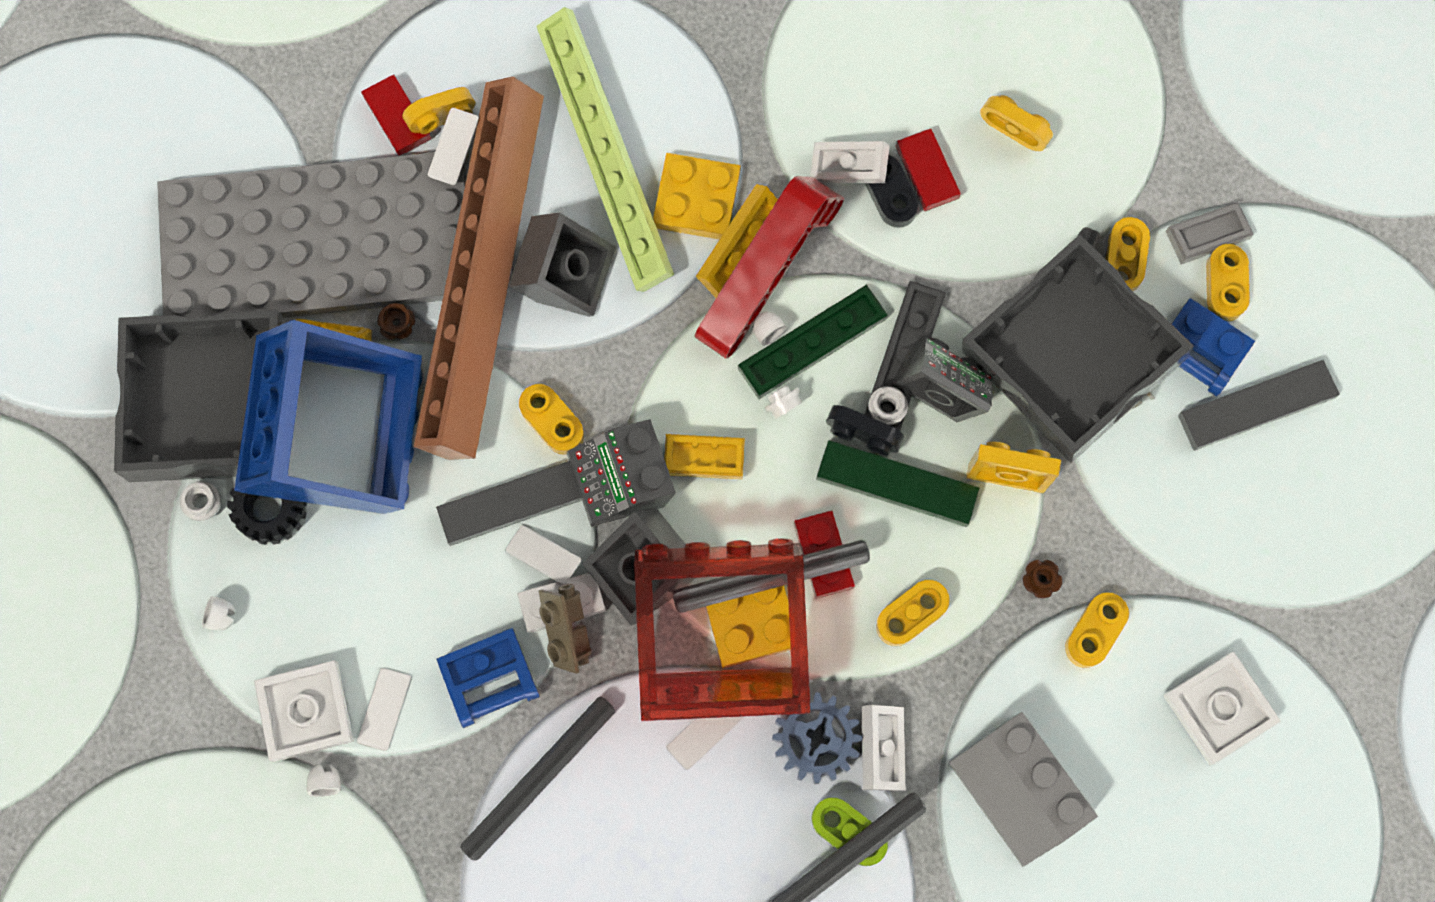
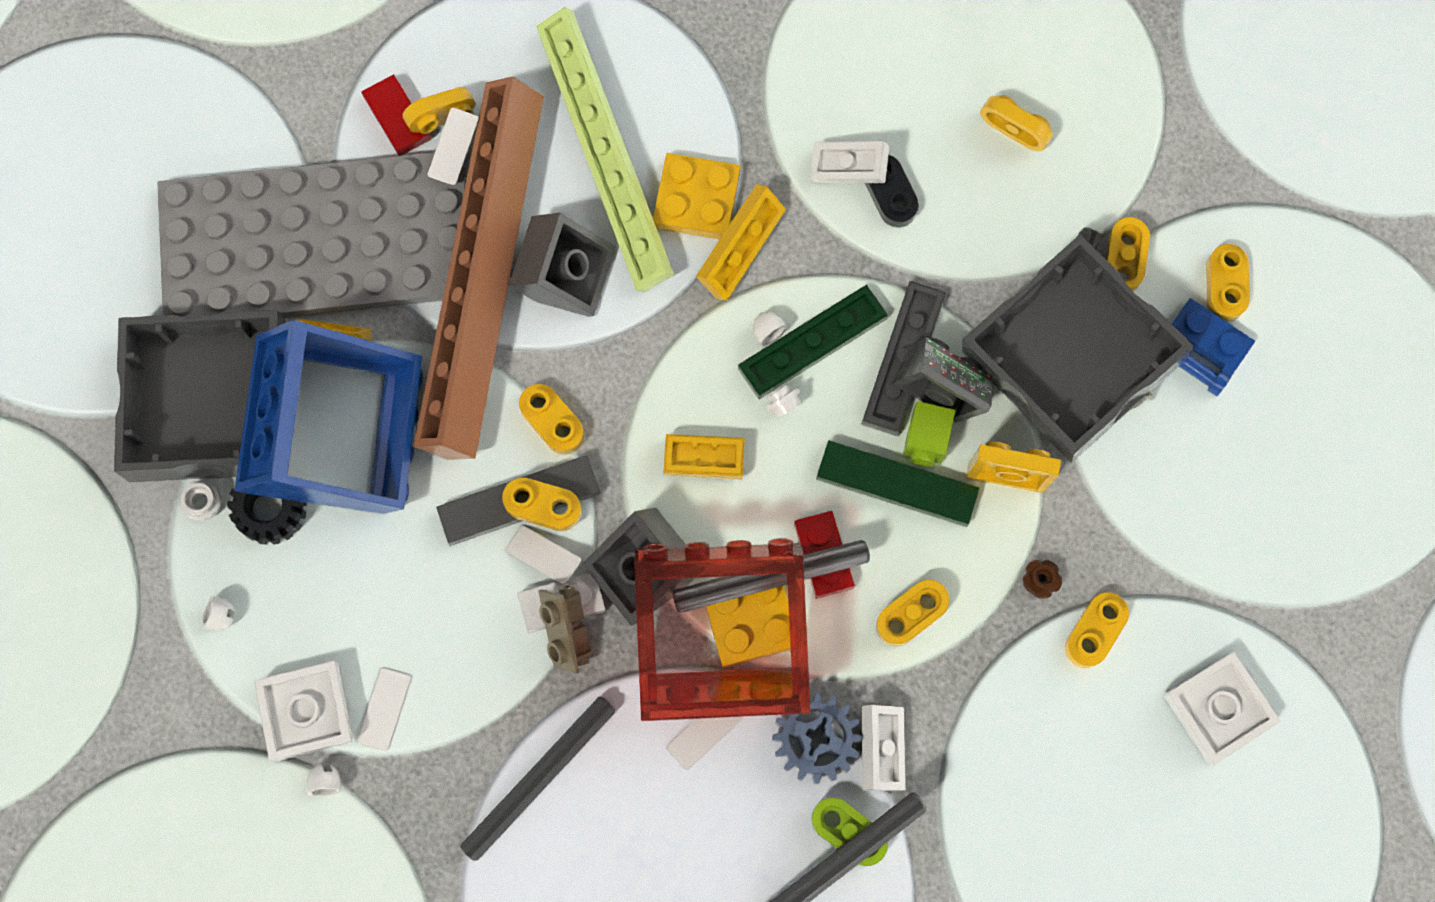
reddish brown plate [377,303,416,340] -> none
blue plate [436,628,540,728] -> none
dark grey slope [566,419,676,527] -> none
red beam [694,176,845,359] -> none
black plate [826,405,905,456] -> none
white plate [868,386,908,426] -> none
red tile [895,129,961,212] -> none
light grey slope [949,712,1099,867] -> none
light grey tile [1165,201,1254,265] -> none
dark grey tile [1178,360,1340,451] -> none
none -> yellow plate [502,478,582,531]
none -> lime brick [902,401,956,467]

